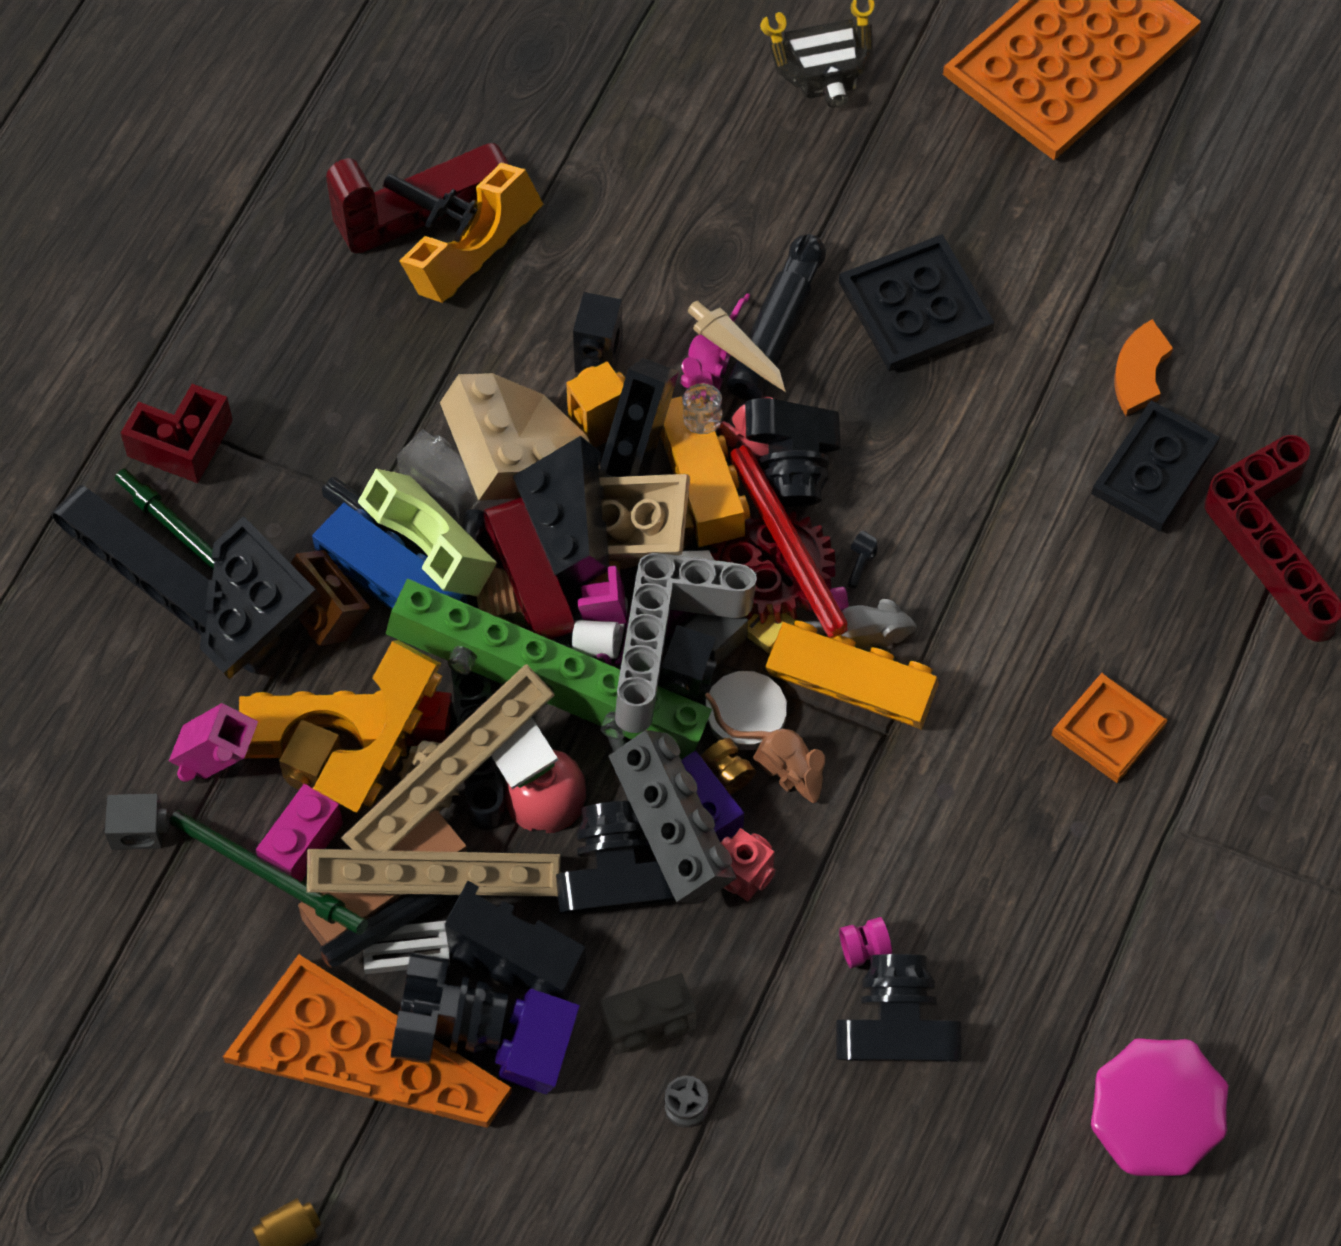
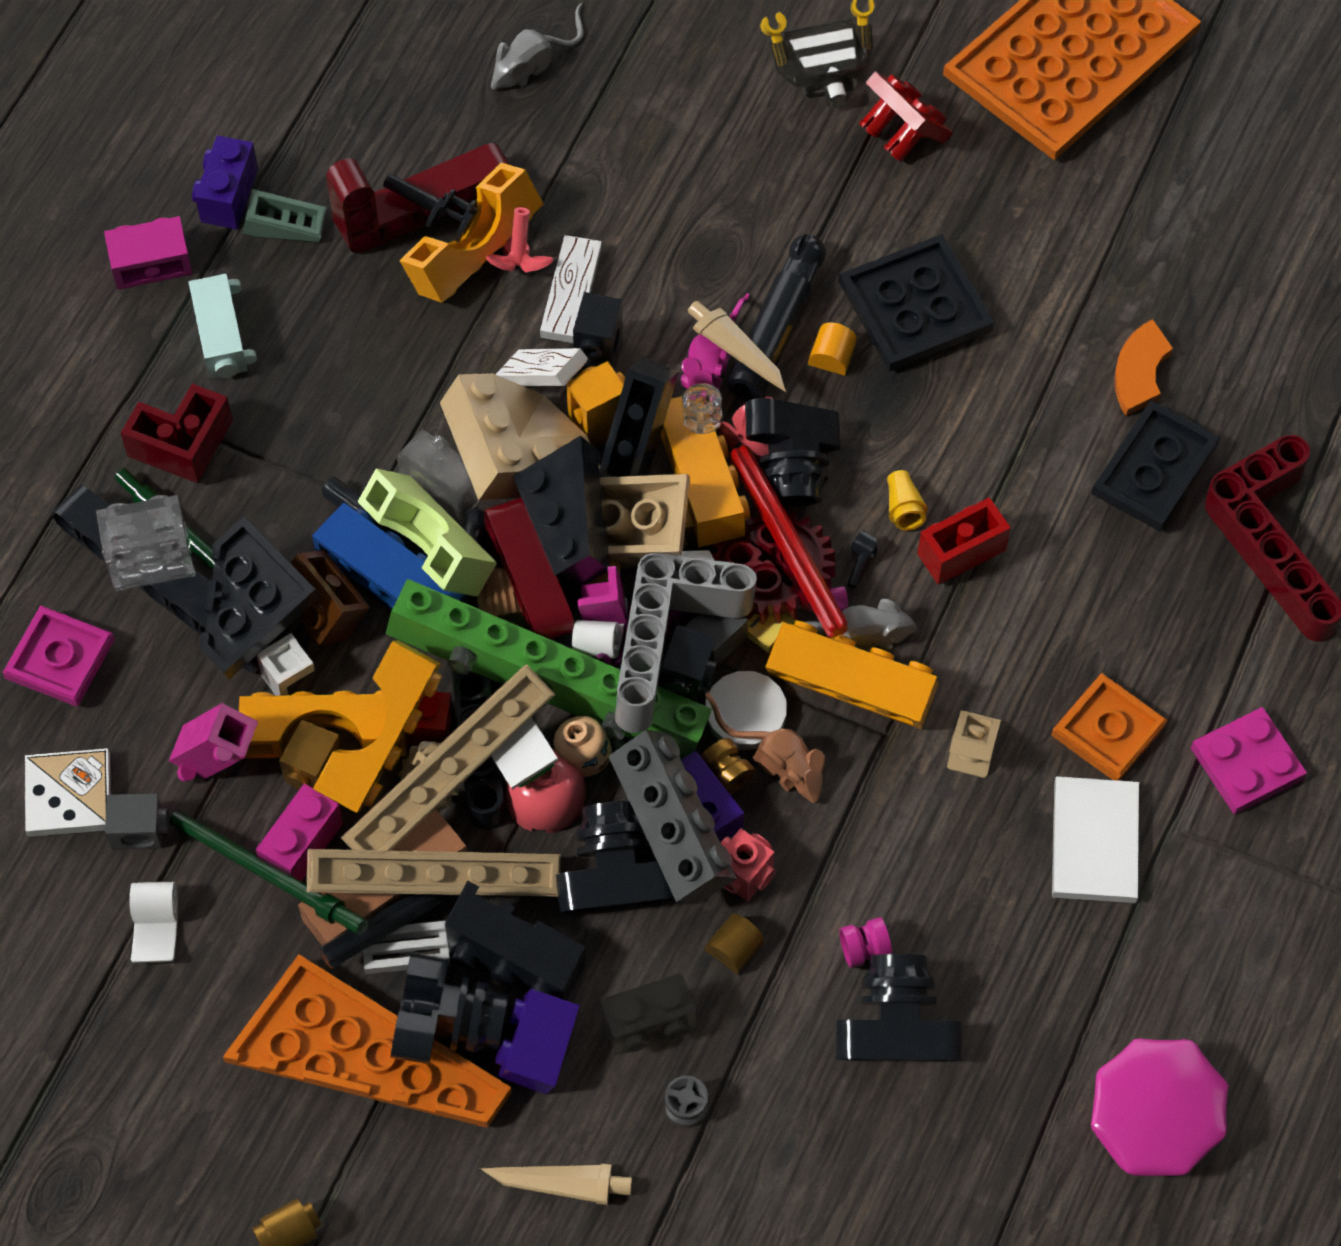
none -> dark pink plate [2,605,115,707]
none -> tile [25,748,111,837]
none -> clear piece [96,495,196,591]
none -> dark pink brick [104,216,193,290]
none -> white panel [130,882,178,963]
none -> light aqua brick [188,274,257,379]
none -> dark purple brick [192,135,258,229]
none -> sand green slope [242,189,327,242]
none -> white panel [257,633,314,696]
none -> tan bar [481,1164,632,1205]
none -> coral plant [486,207,553,272]
none -> light grey animal [491,3,584,90]
none -> white tile [496,348,588,386]
none -> white tile [540,235,602,343]
none -> light nougat head [553,716,612,777]
none -> pearl gold brick [705,913,764,975]
none -> light orange brick [808,323,857,376]
none -> red plate [859,71,953,162]
none -> yellow cone [887,470,928,531]
none -> red brick [917,497,1011,585]
none -> tan slope [947,710,1001,778]
none -> white tile [1052,777,1139,903]
none -> dark pink plate [1190,707,1307,815]

